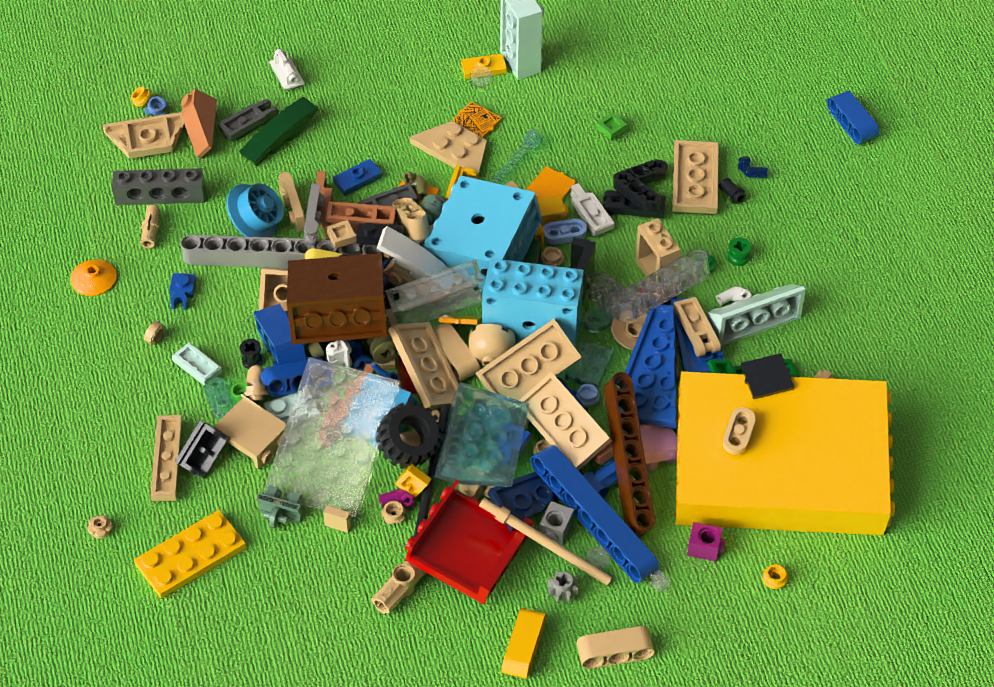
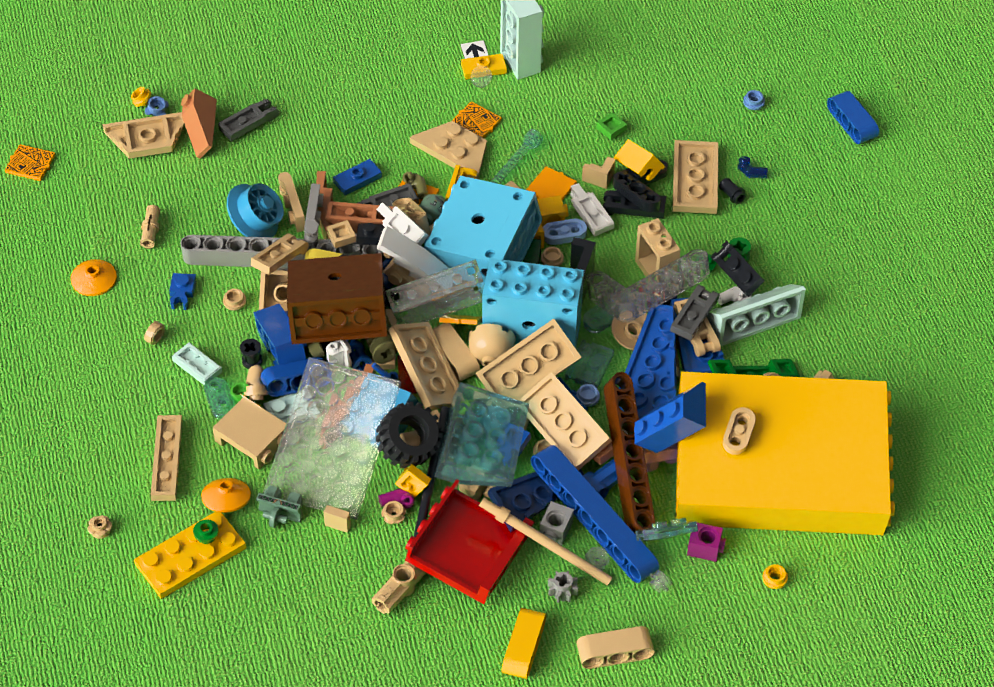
dark grey brick [112,168,205,205] -> none
black hinge [174,420,230,479] -> none
dark green slope [239,97,319,167] -> none
white hinge [269,49,305,90] -> none
black piece [740,353,794,399] -> none
none -> light orange piece [5,144,55,181]
none -> green plate [193,520,219,544]
none -> light orange dish [201,478,251,513]
none -> tan plate [223,289,246,310]
none -> tan plate [251,233,309,275]
none -> white hinge [376,203,429,246]
none -> white sticker [461,40,488,59]
none -> tan panel [582,156,616,189]
none -> yellow hinge [613,139,665,181]
none -> blue slope [634,382,706,453]
none -> clear light blue plate [635,518,698,541]
none -> dark grey plate [670,284,720,341]
none -> black plate [710,240,765,297]
none -> medium blue plate [743,90,765,110]

